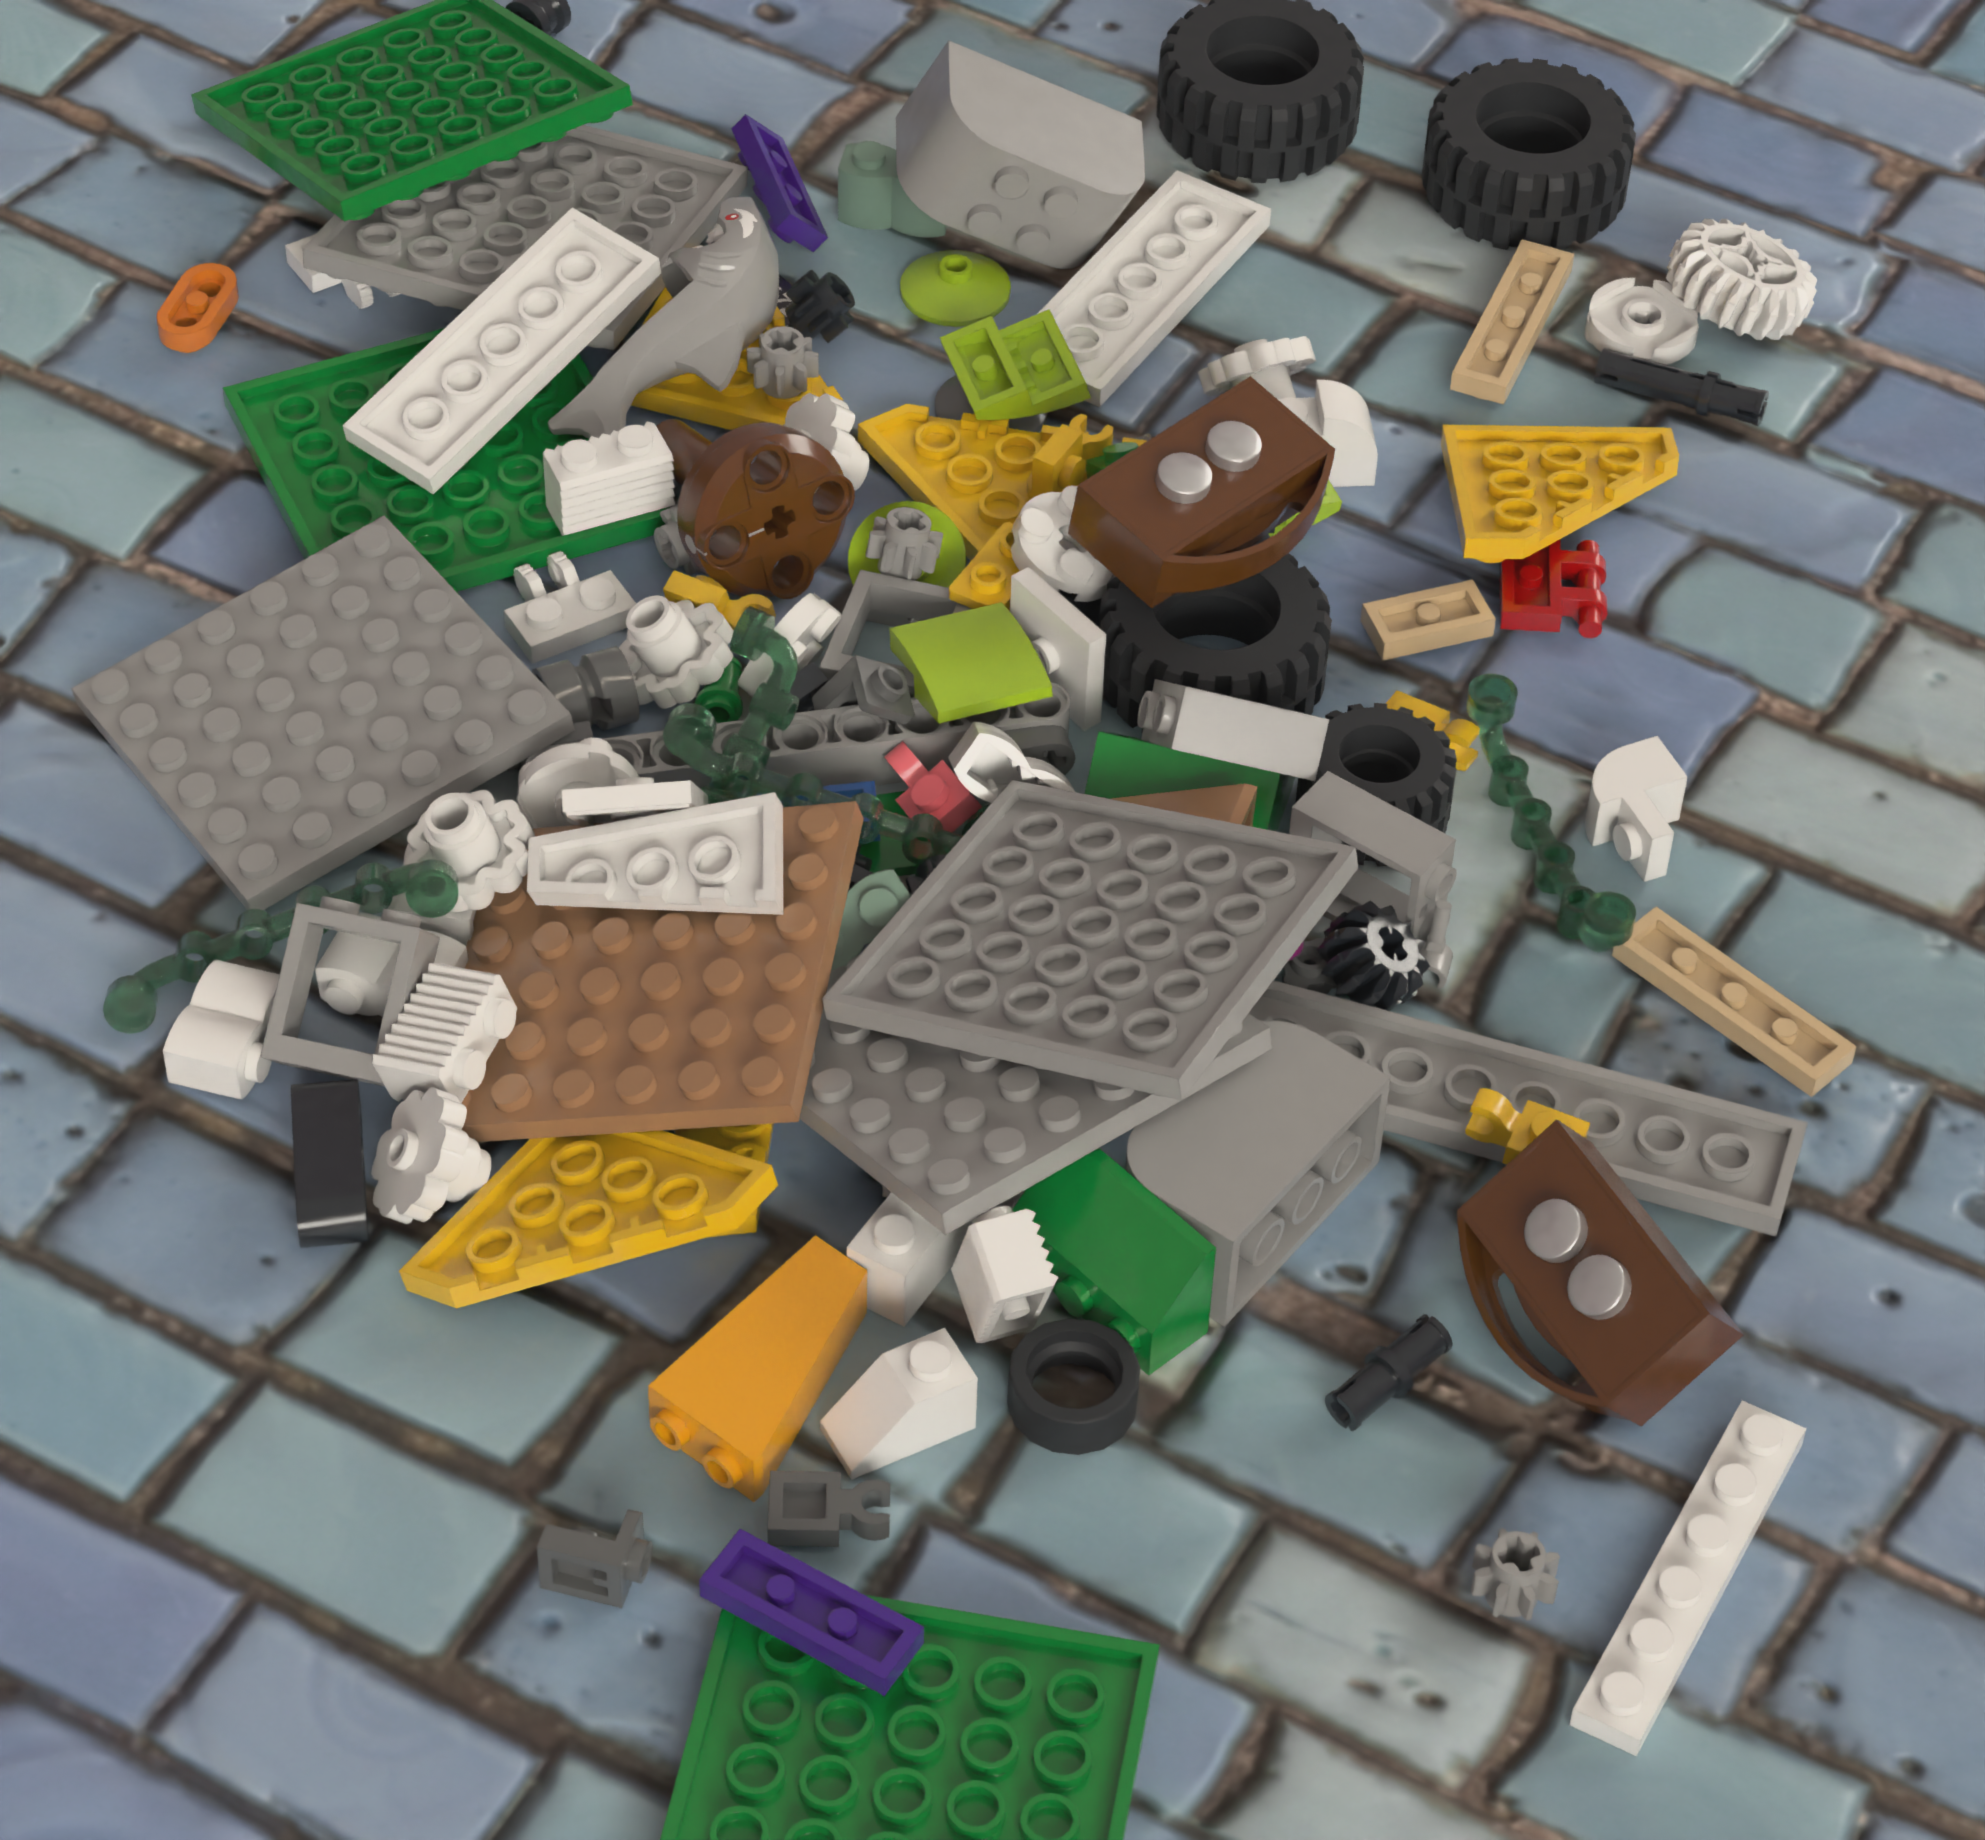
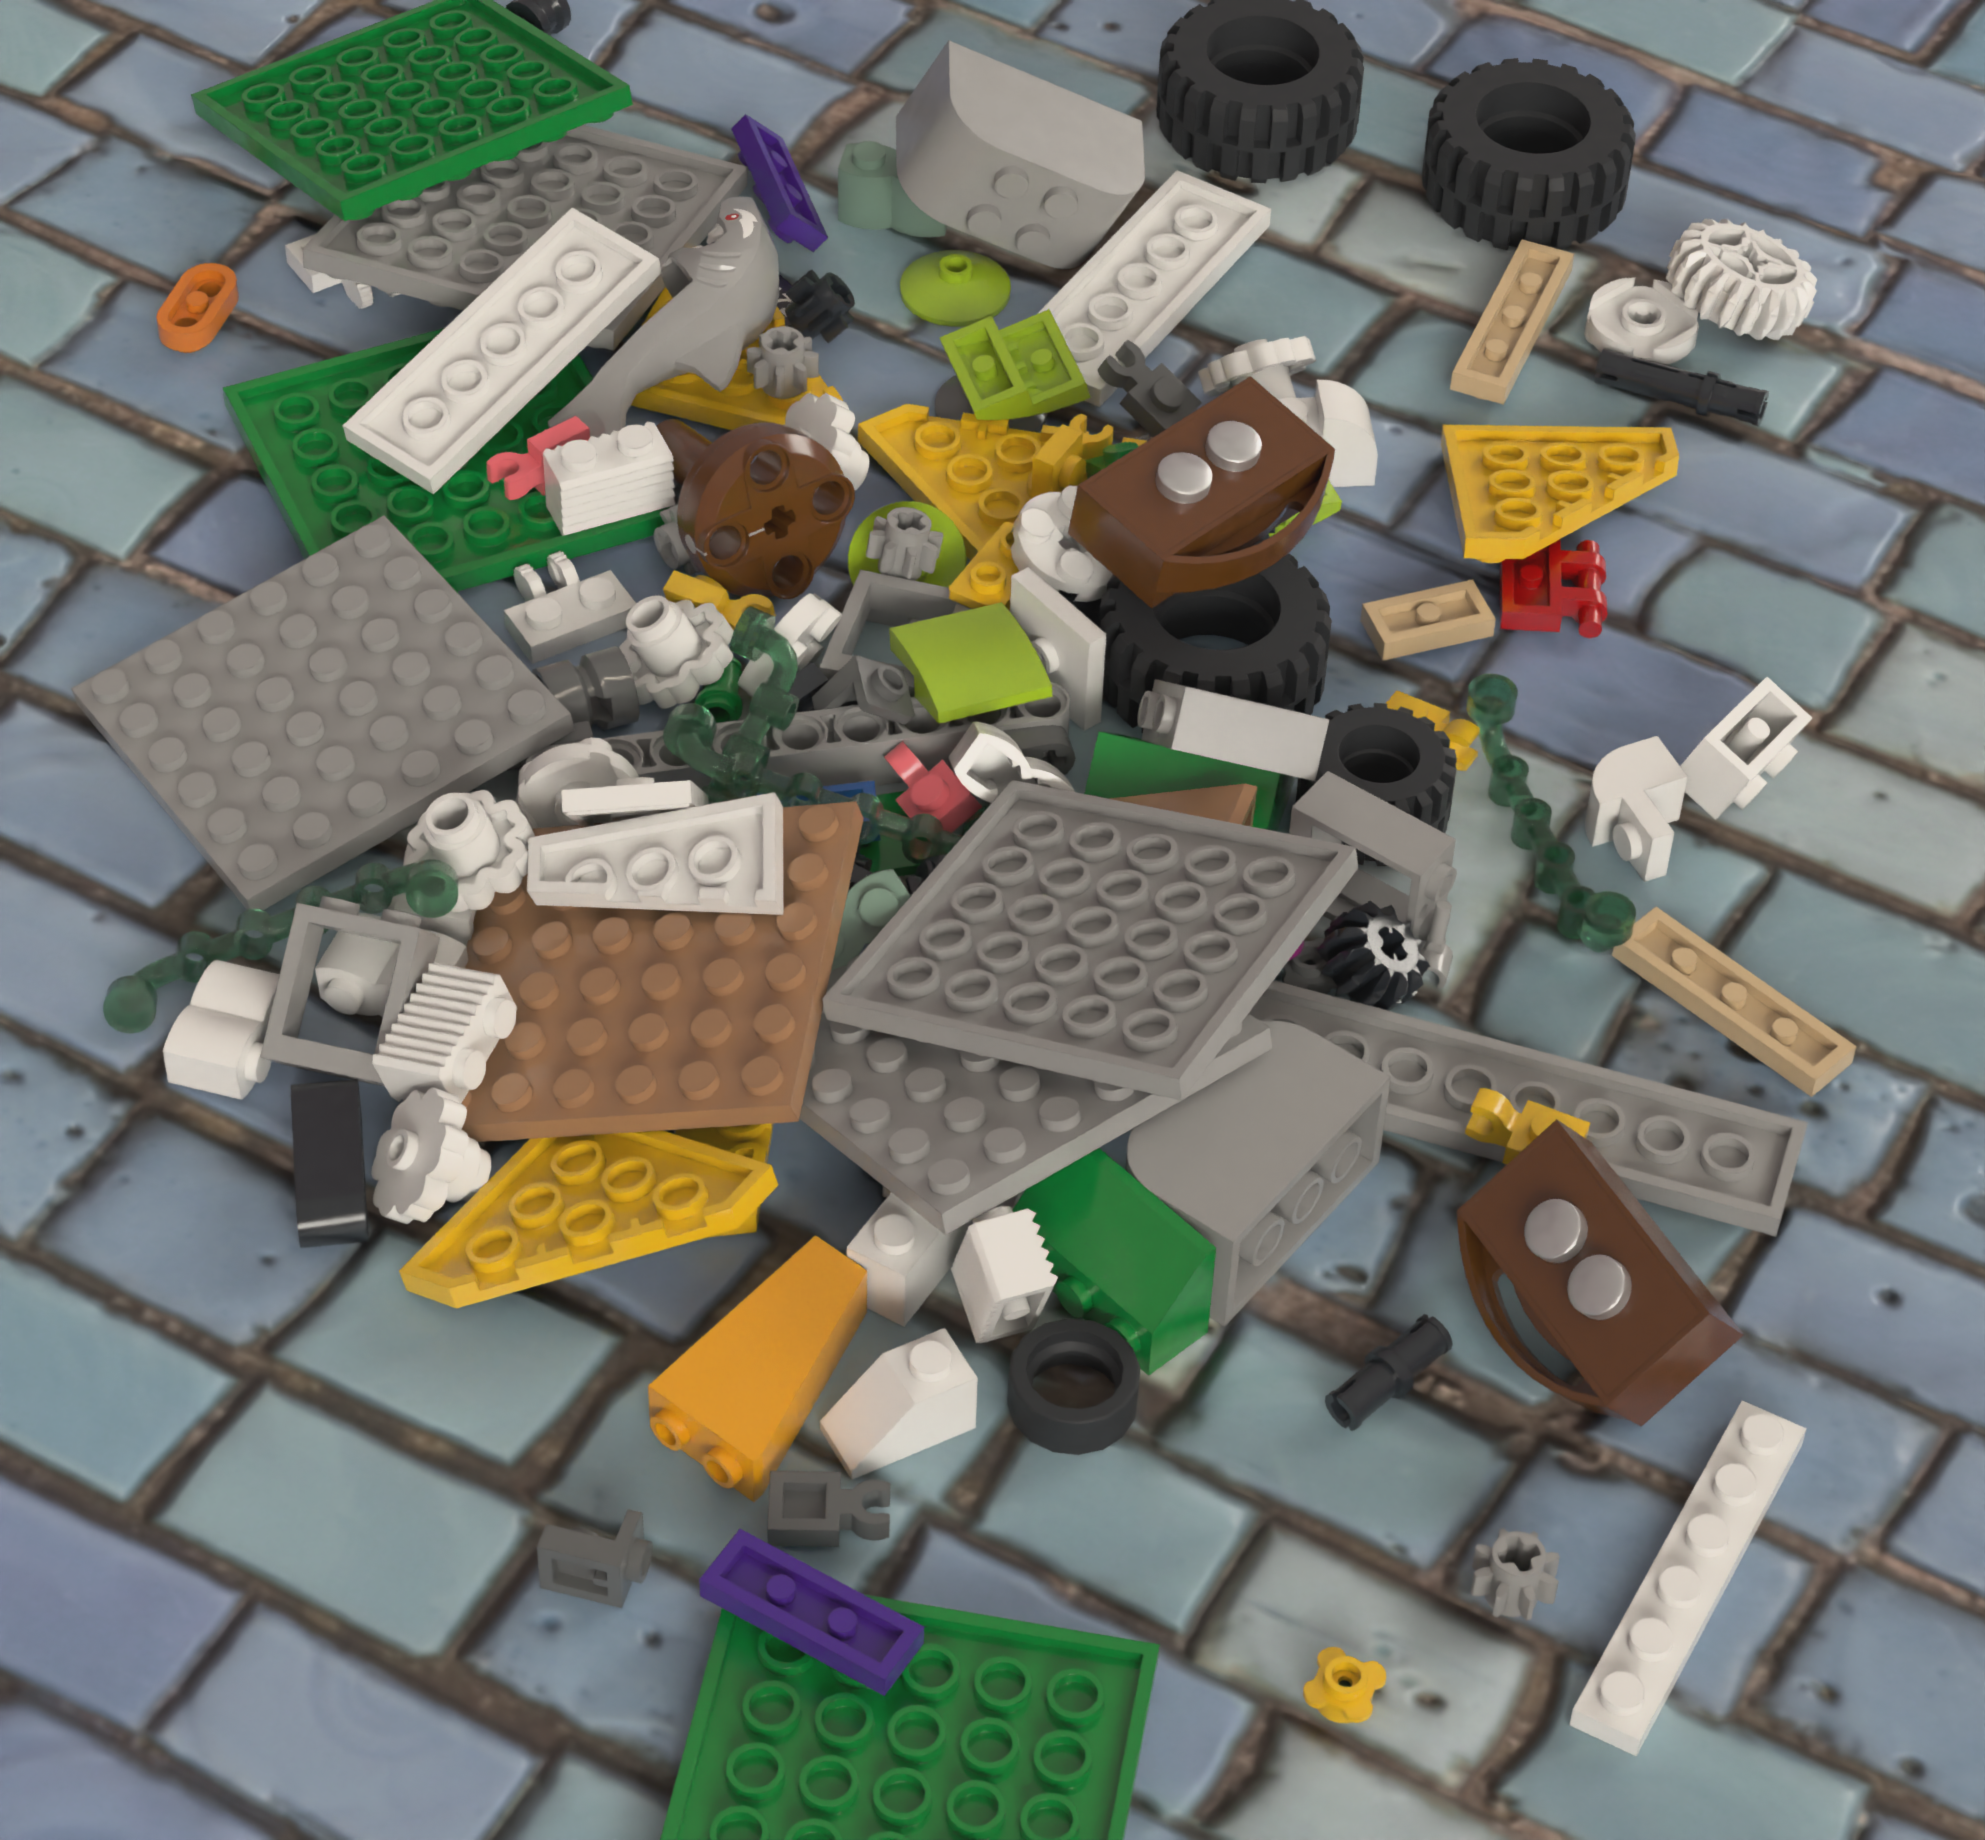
none -> coral plate [486,416,590,500]
none -> dark grey plate [1097,340,1202,437]
none -> yellow plate [1303,1647,1386,1723]
none -> white brick [1680,677,1812,820]

